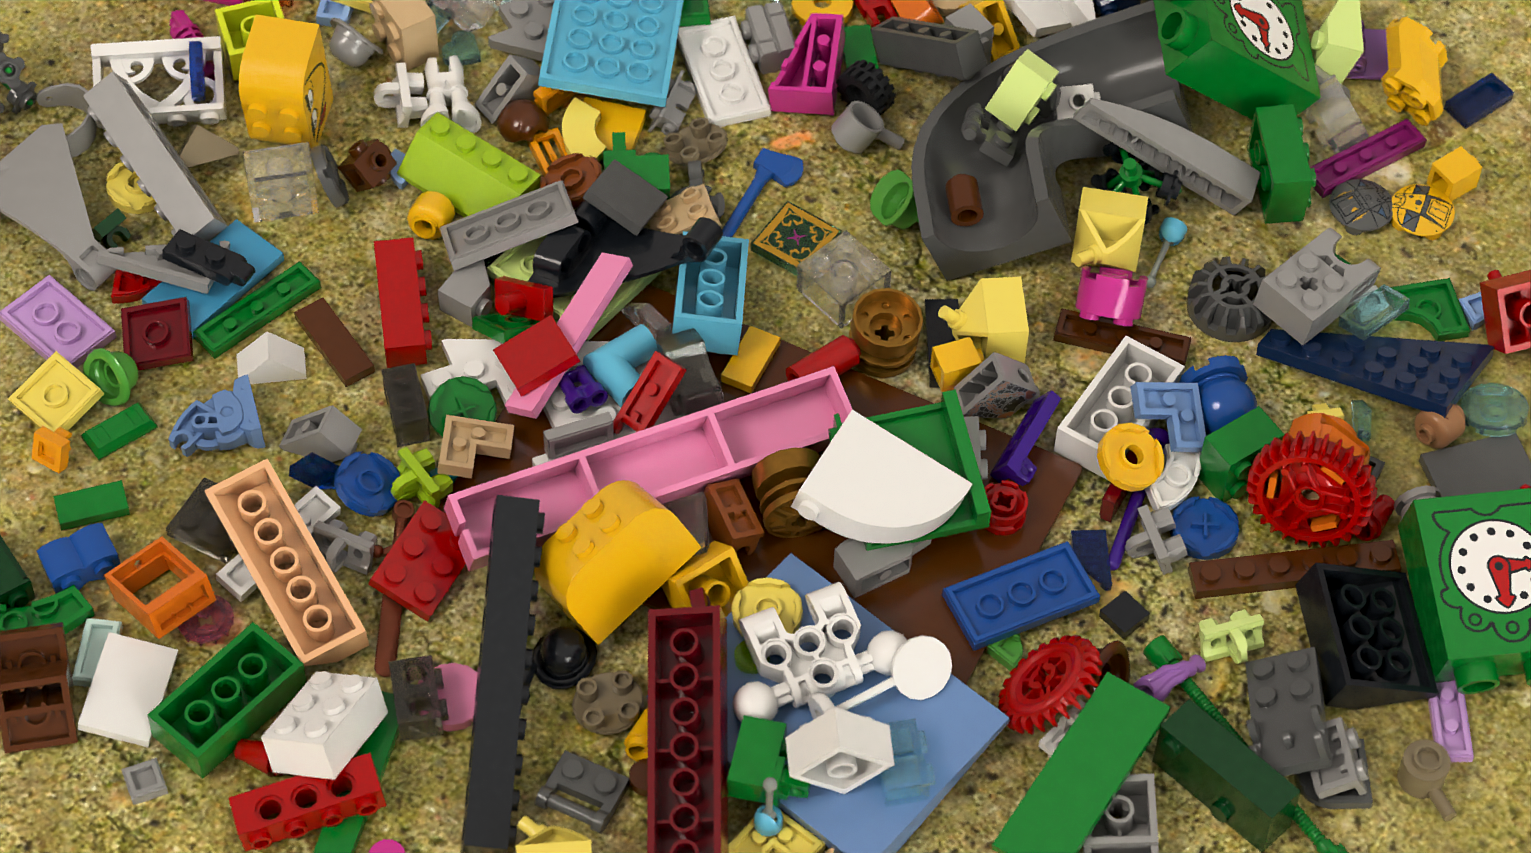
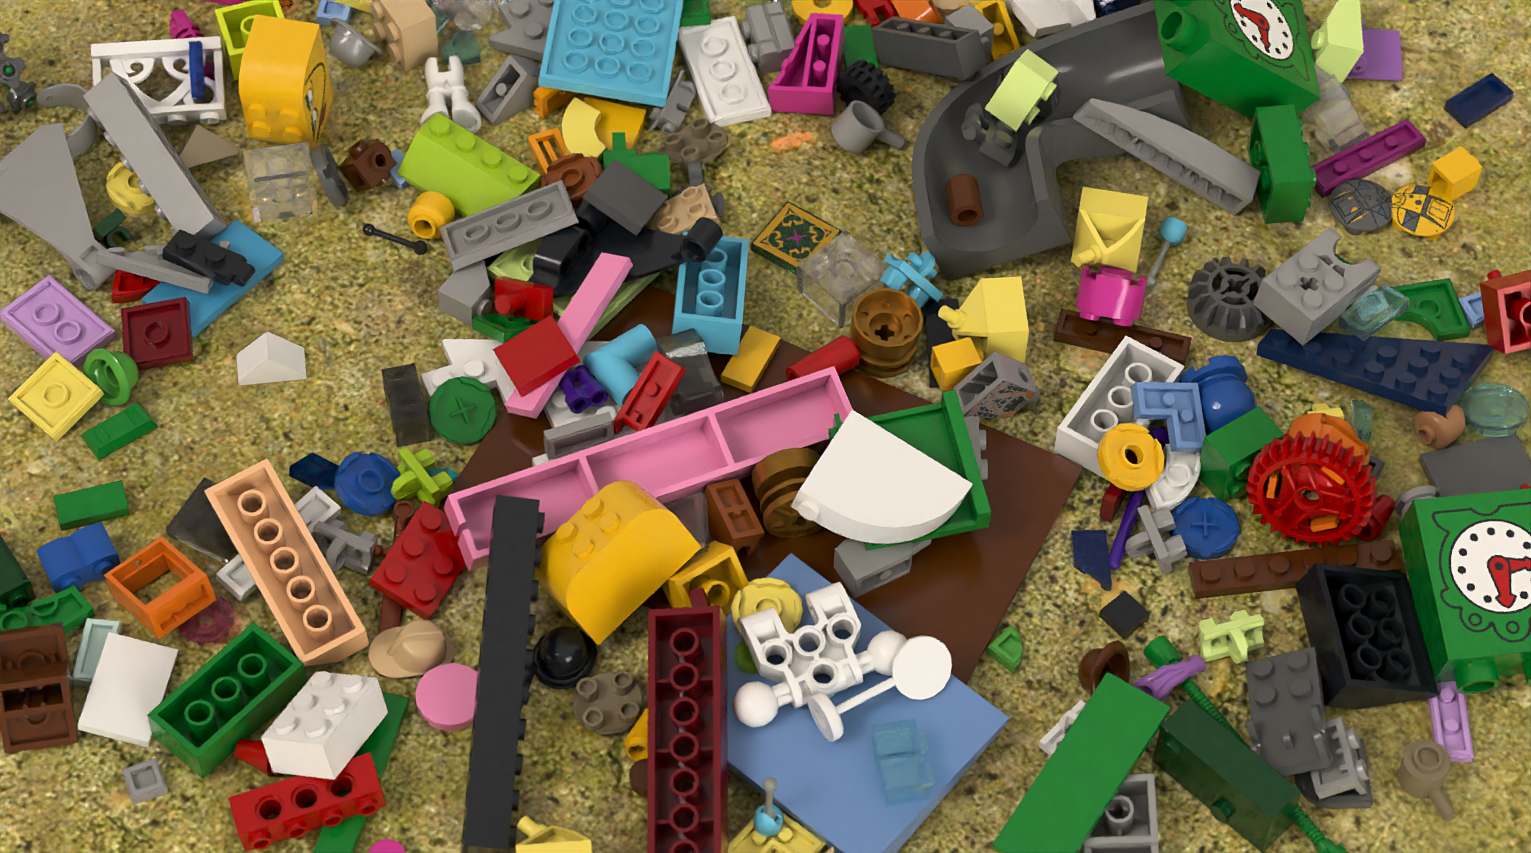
light orange tile [32,426,72,474] -> none
medium blue piece [168,374,266,457] -> none
green tile [193,261,321,359] -> none
light grey slope [279,405,362,463] -> none
reddish brown tile [294,298,375,387] -> none
white hips [373,63,428,128] -> none
red brick [374,237,433,368] -> none
clear smoke brick [389,655,449,742] -> none
tan plate [437,415,514,478] -> none
reddish brown hair [497,99,550,143] -> none
dark grey plate [535,750,630,834] -> none
clear tile [622,303,671,342] -> none
blue piece [722,148,803,237] -> none
green hinge [727,715,811,806] -> none
white brick [785,707,894,794] -> none
bright green piece [870,170,919,230] -> none
blue tile [942,541,1100,651] -> none
red wheel [984,480,1028,536] -> none
dark purple hinge [989,390,1062,486] -> none
red gear [998,635,1103,735] -> none
white brick [1053,84,1100,121] -> none
black plant [1091,142,1182,225] -> none
yellow brick [1381,16,1448,126] -> none
none -> black hinge [362,223,427,255]
none -> tan piece [368,619,454,678]
none -> medium azure hips [880,252,943,308]

